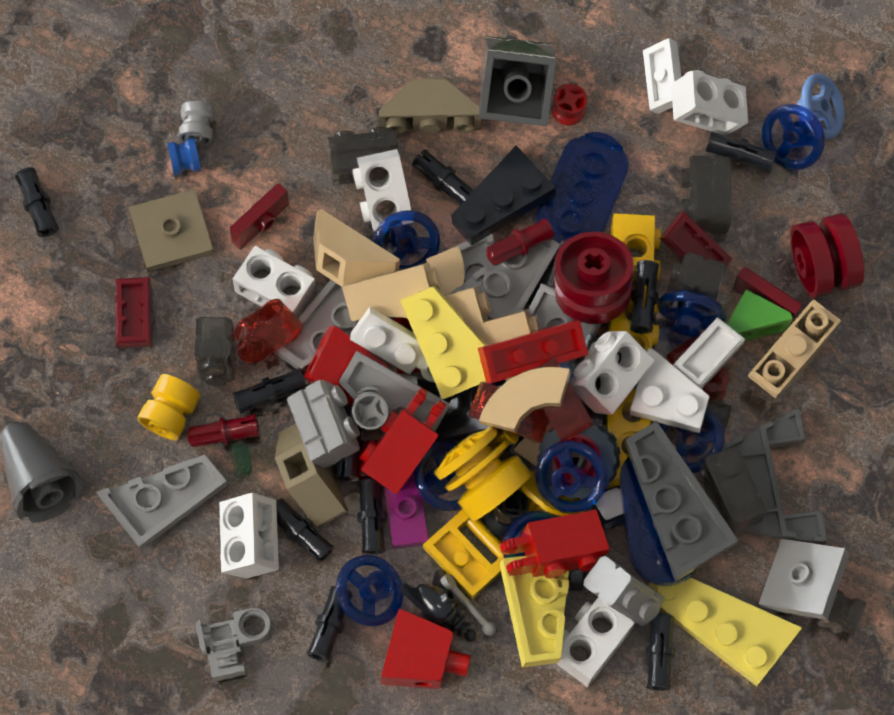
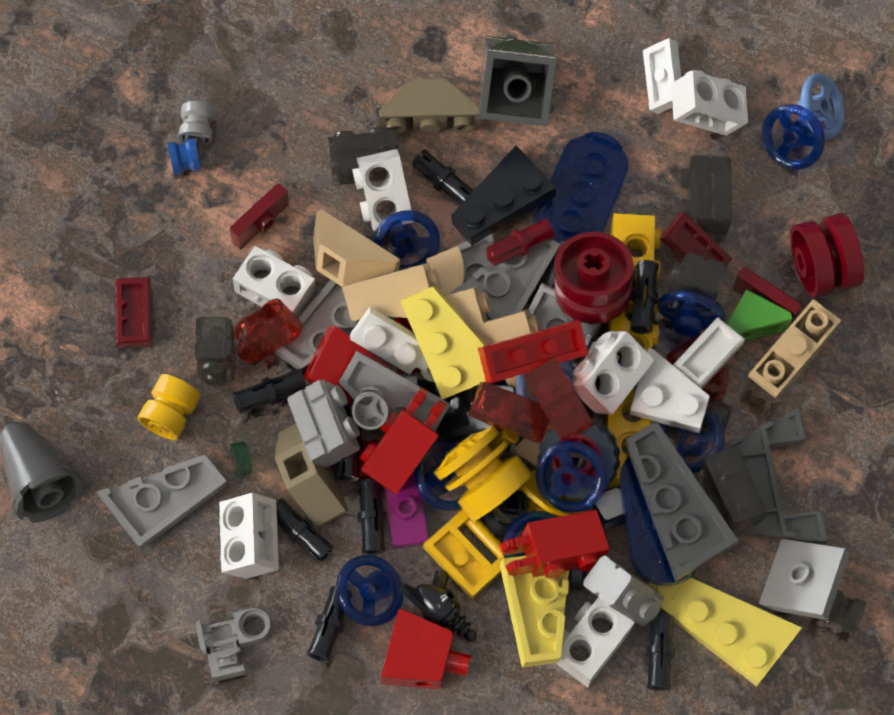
black pin [15,167,59,237] -> none
dark tan plate [129,189,214,273] -> none
dark red axle [187,414,260,447] -> none
light grey hinge [441,574,496,636] -> none
tan tile [479,367,571,433] -> none
red wheel [552,83,587,126] -> none
black pin [705,131,777,173] -> none

